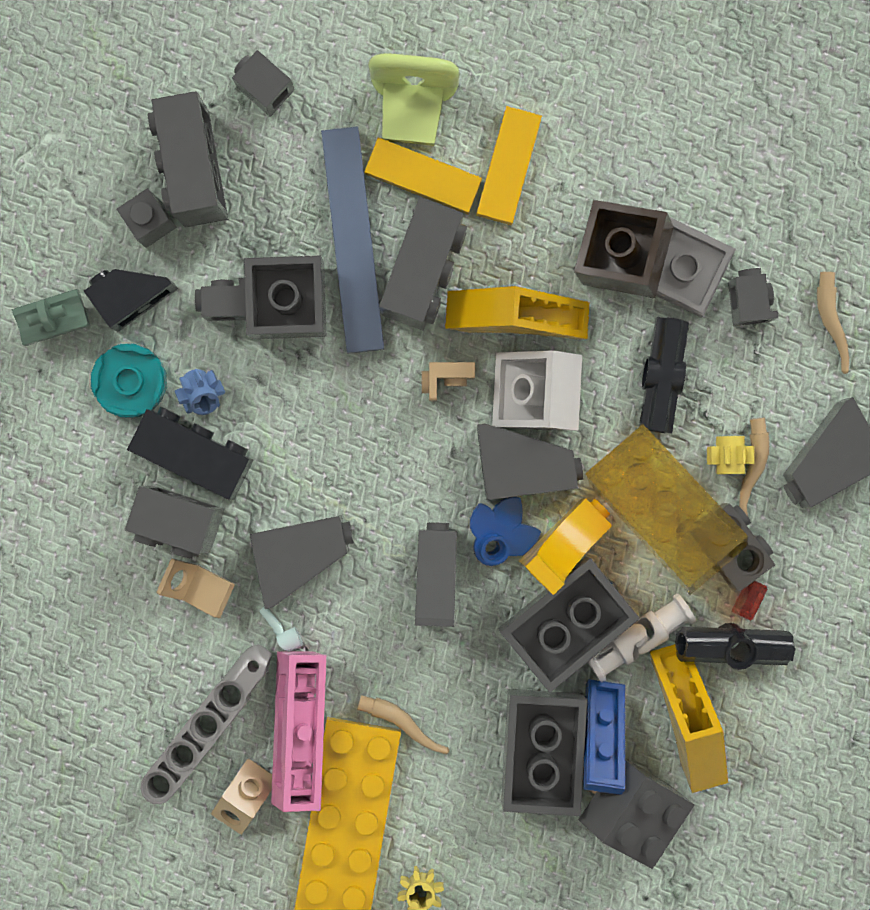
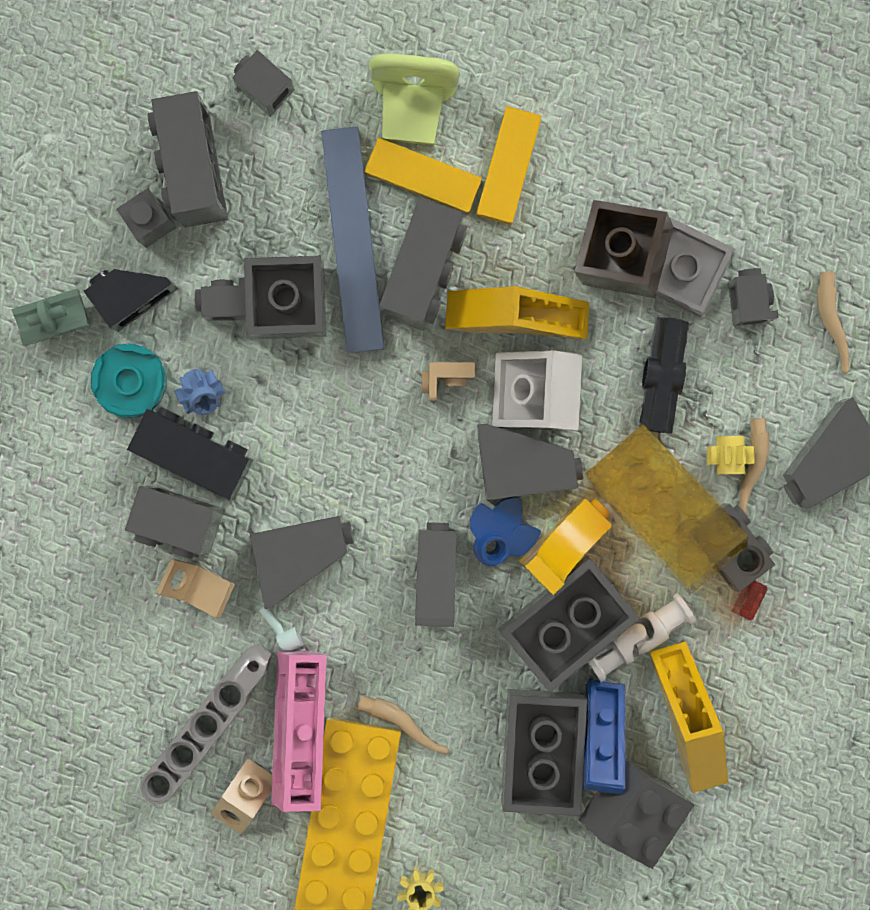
black piece [675,623,796,670] -> none

